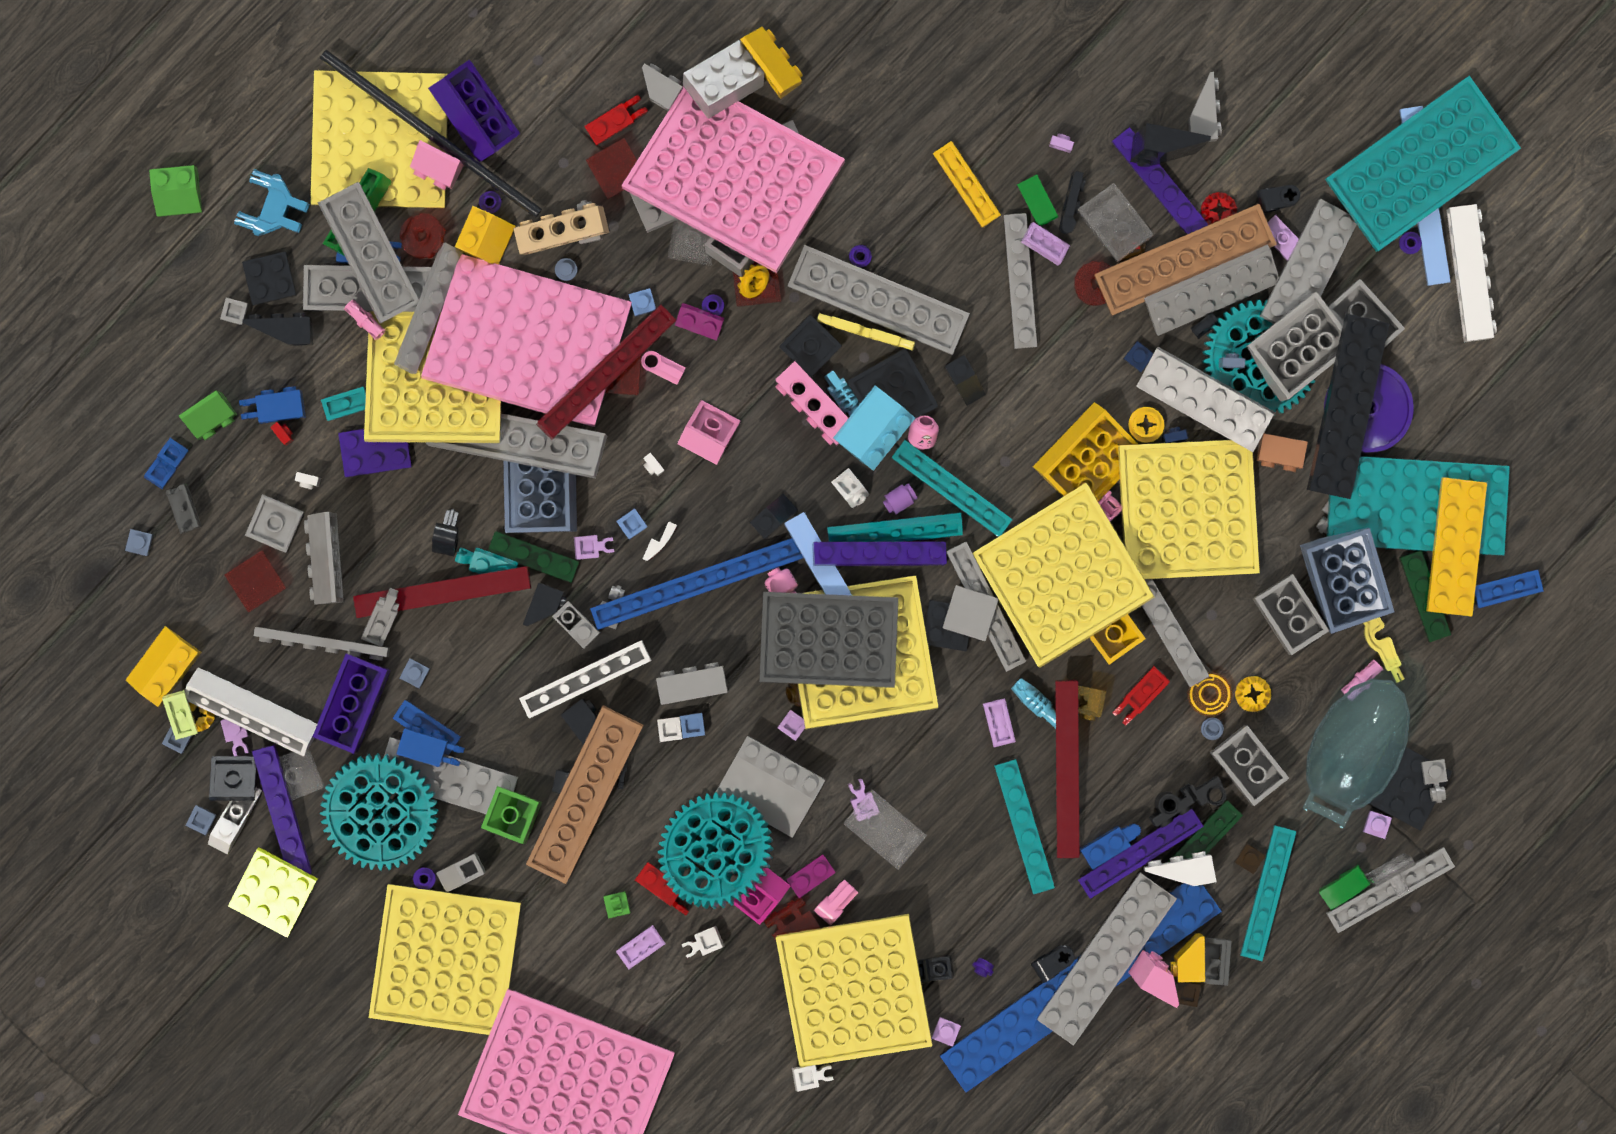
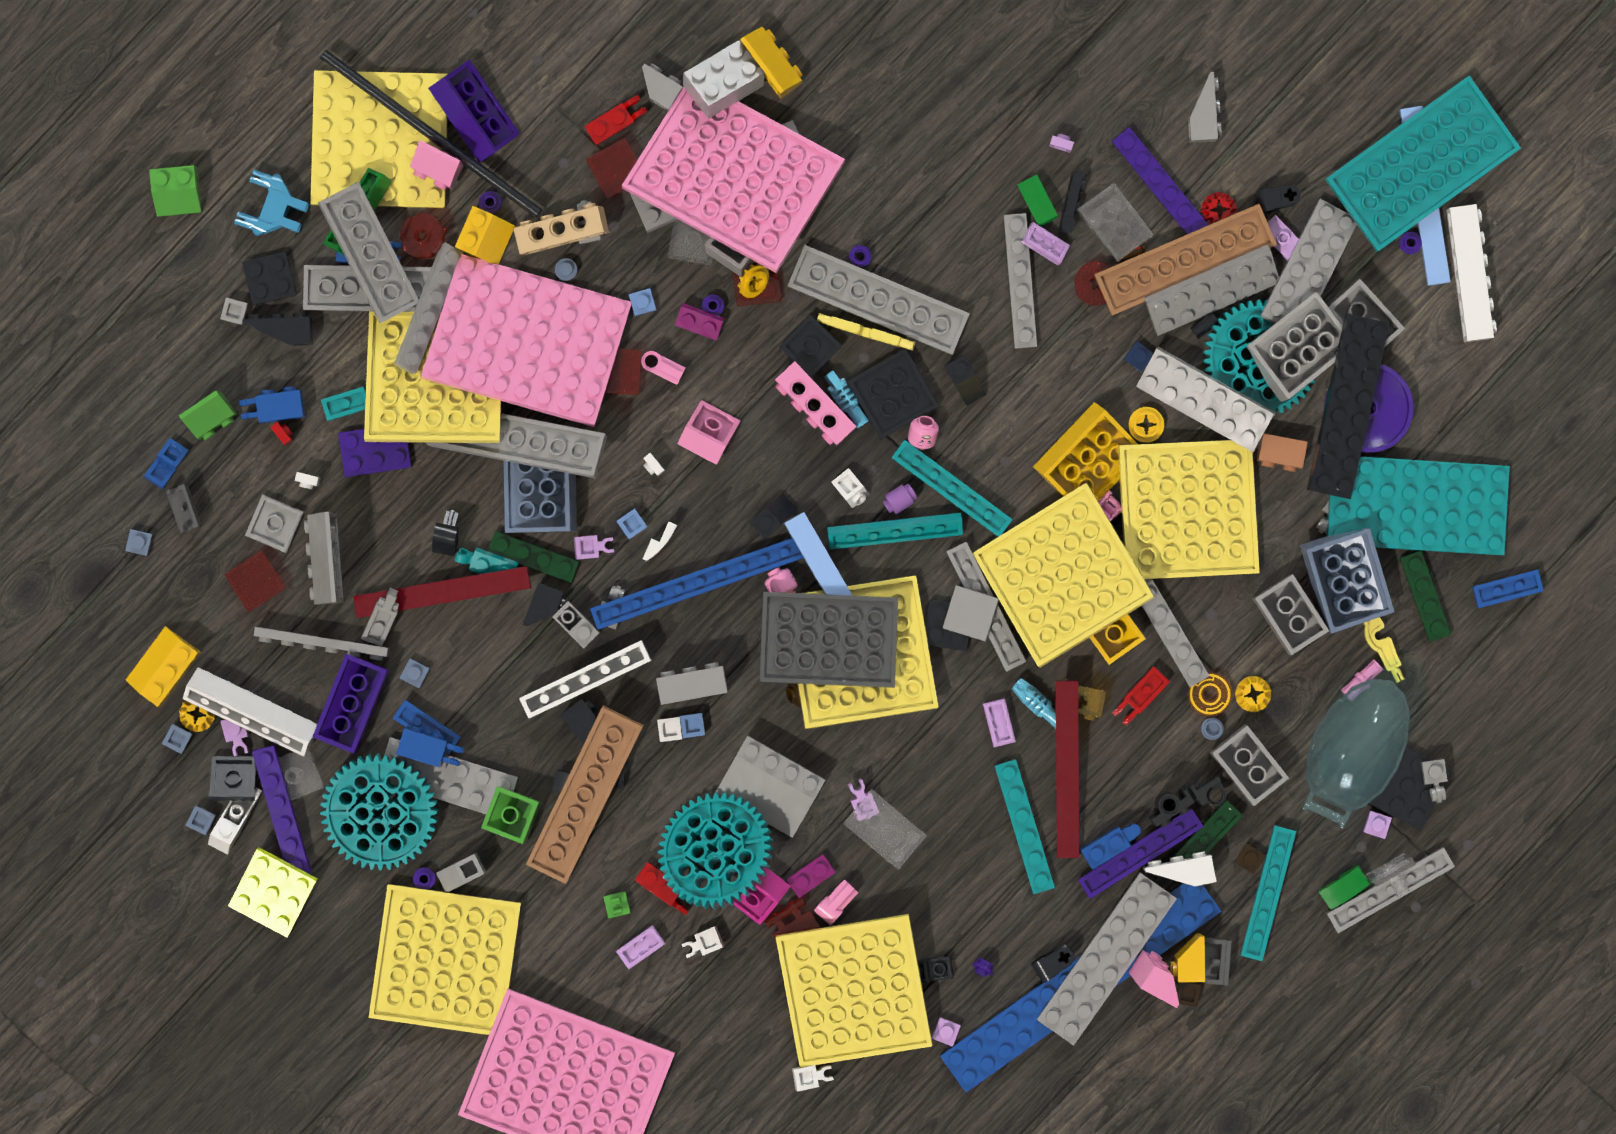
yellowish green plate [162,690,198,740] -> none
bright pink pin [344,299,386,340] -> none
dark red tile [536,305,676,440] -> none
lavender plate [778,710,805,741] -> none
dark purple plate [812,542,947,566] -> none
medium azure slope [833,386,915,471] -> none
yellow tile [933,141,1001,228] -> none
black slope [1130,123,1211,167] -> none
dark blue plate [1163,427,1188,443] -> none
sand blue plate [1219,354,1245,369] -> none
yellow plate [1426,478,1487,616] -> none

